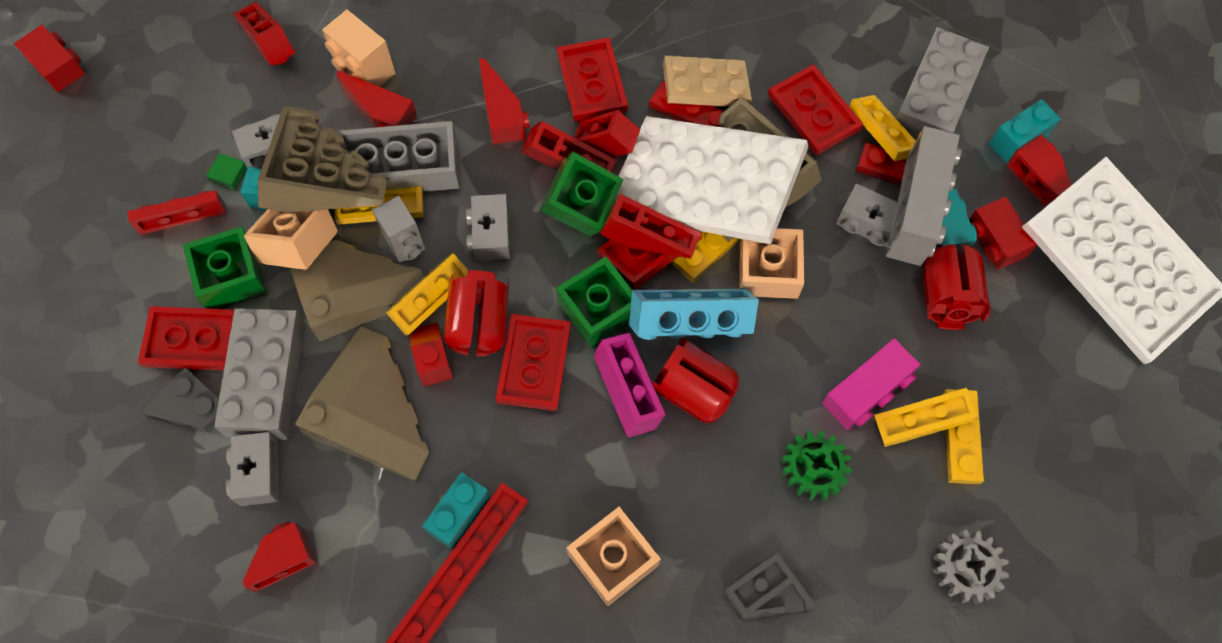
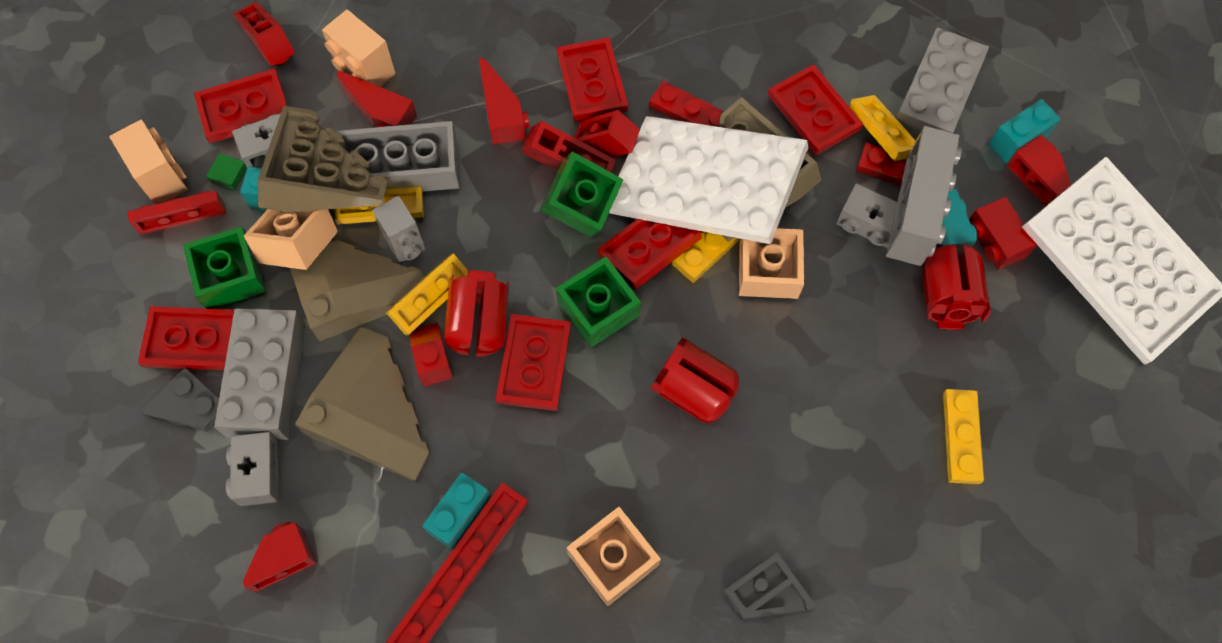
red brick [14,25,85,93] -> none
light grey brick [466,194,510,261] -> none
dark pink brick [593,333,666,438] -> none
red slope [600,194,700,259] -> none
medium azure brick [629,289,759,340] -> none
tan plate [663,56,752,107] -> none
green gear [781,431,852,501] -> none
dark pink brick [822,338,921,431] -> none
yellow plate [874,388,978,447] -> none
light grey gear [933,530,1009,604] -> none
none -> light nougat brick [109,119,188,205]
none -> red plate [194,68,288,144]

